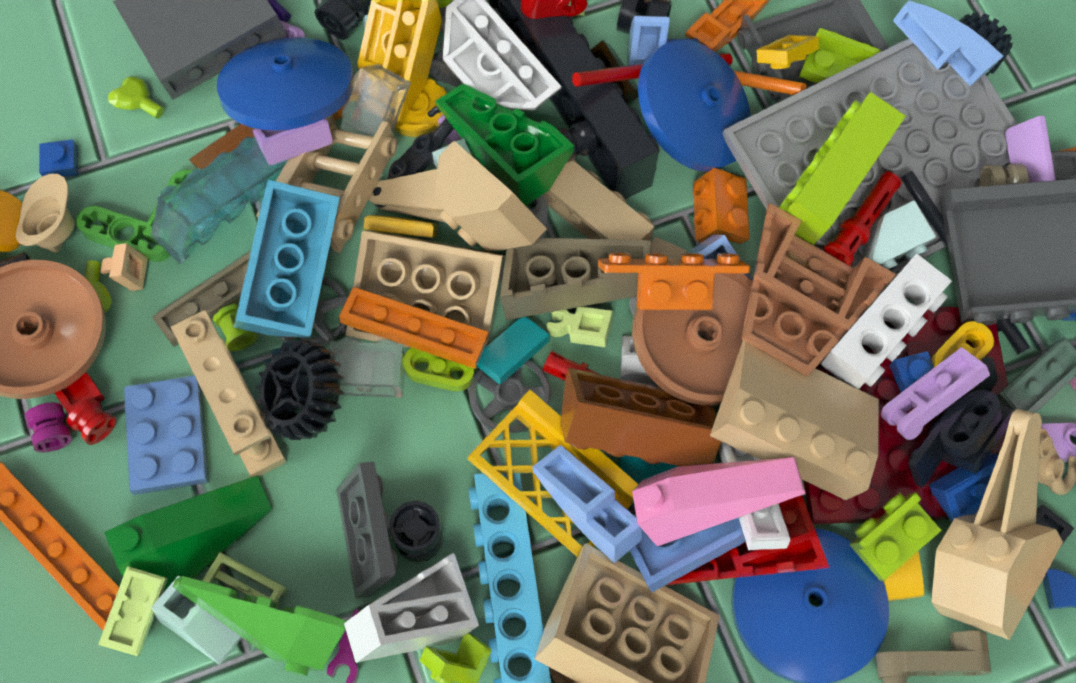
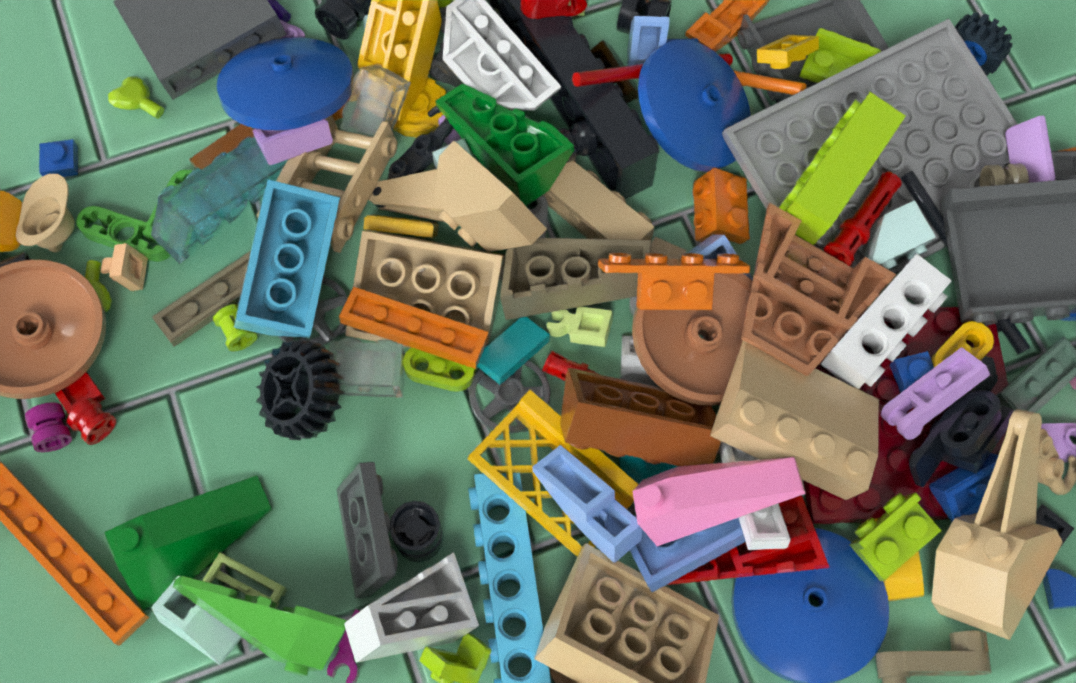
yellowish green plate [98,566,168,656] -> none
medium blue plate [124,376,209,495] -> none
tan fence [171,310,286,477] -> none
light blue slope [893,1,1003,86] -> none

